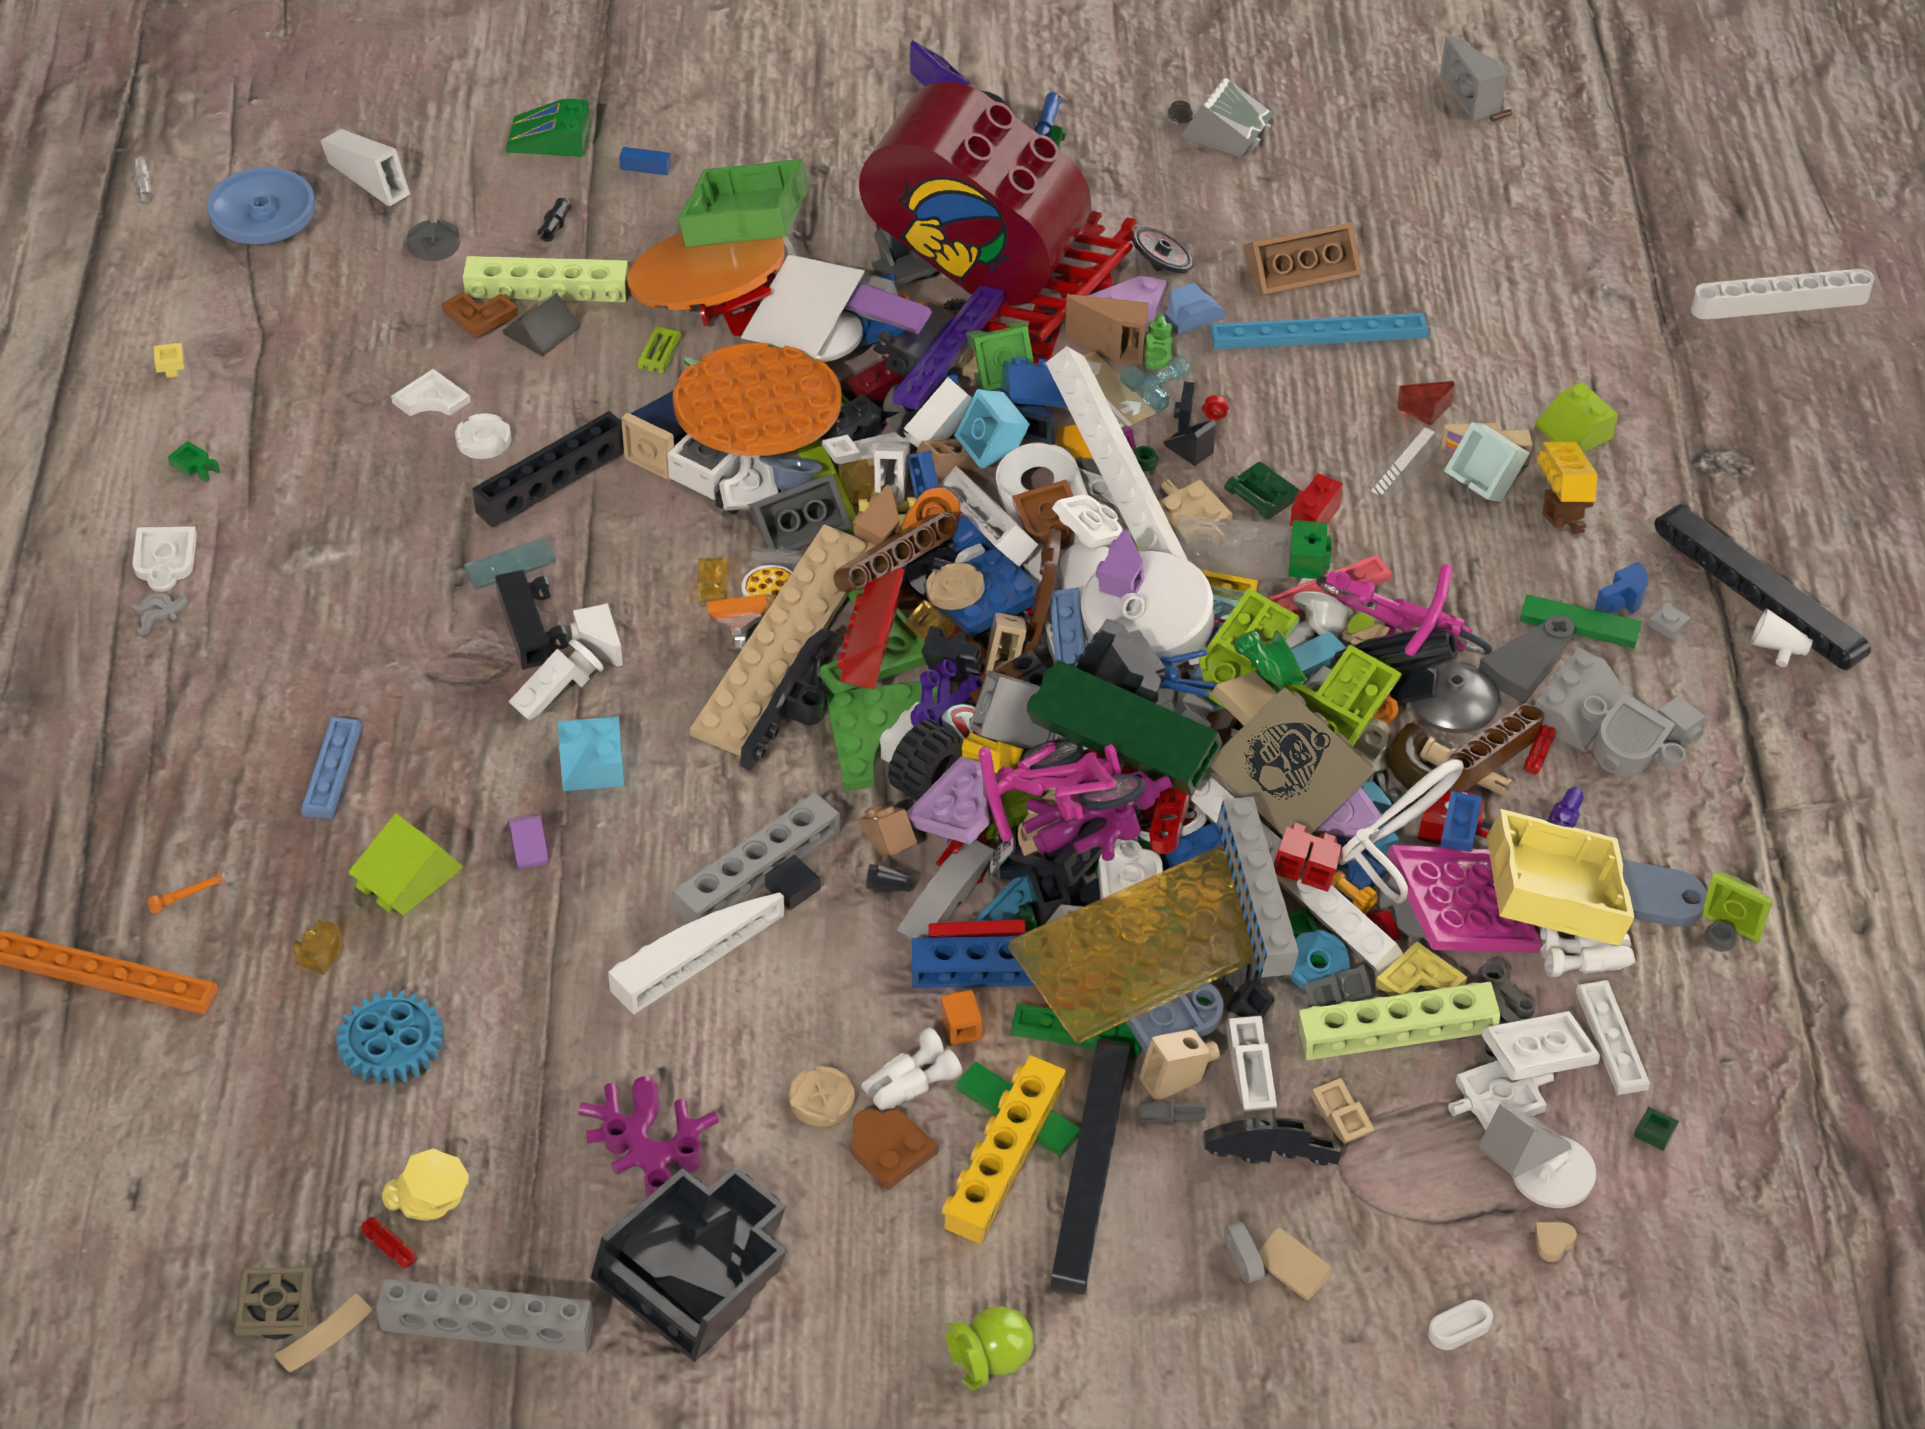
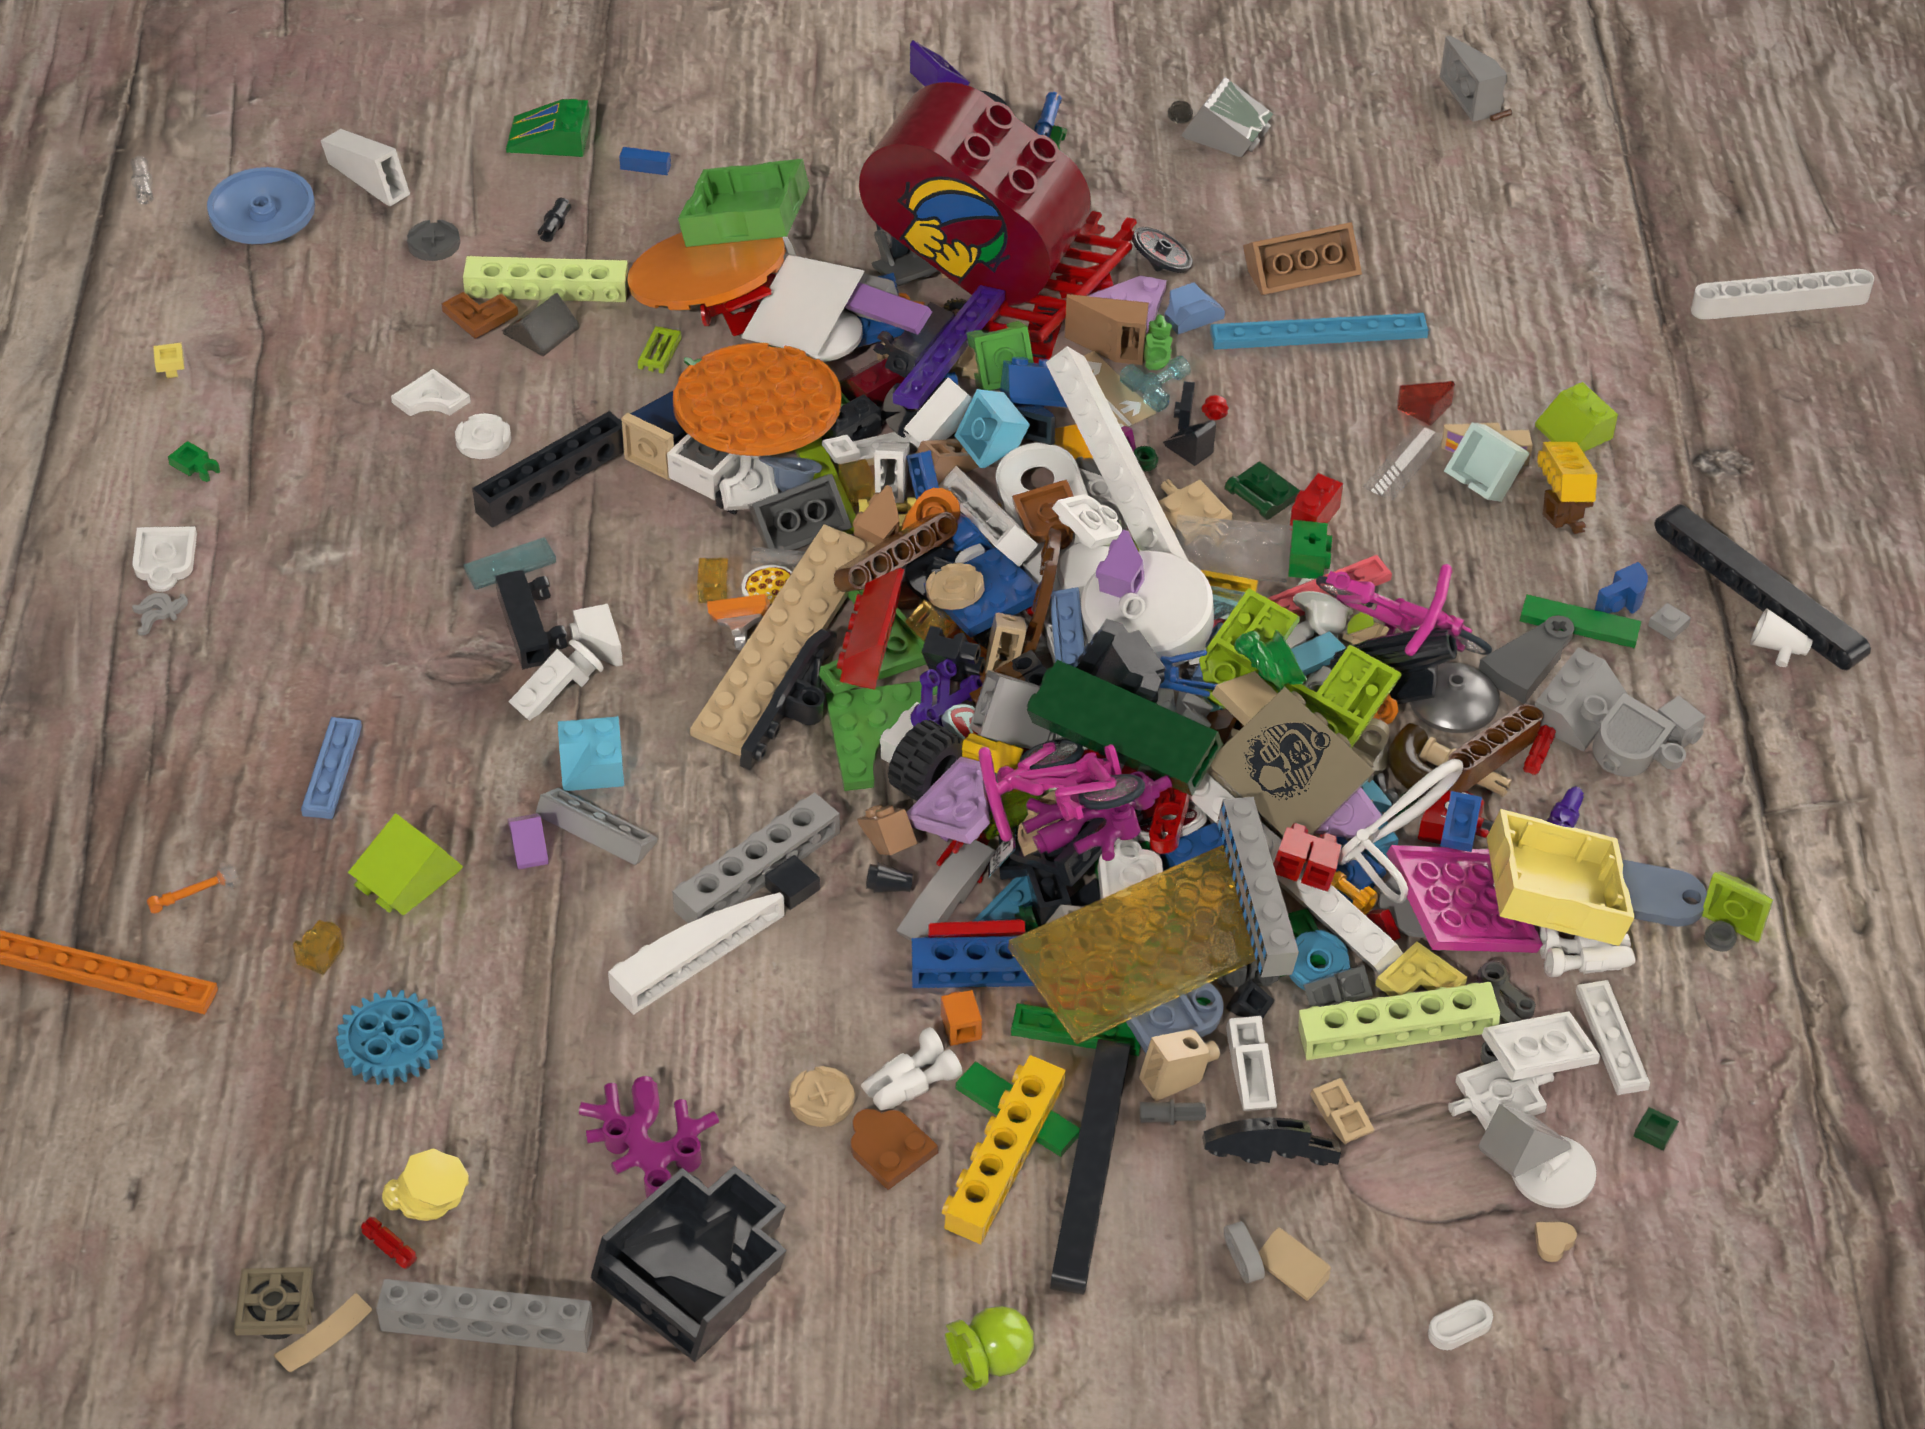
none -> light grey slope [536,788,658,865]

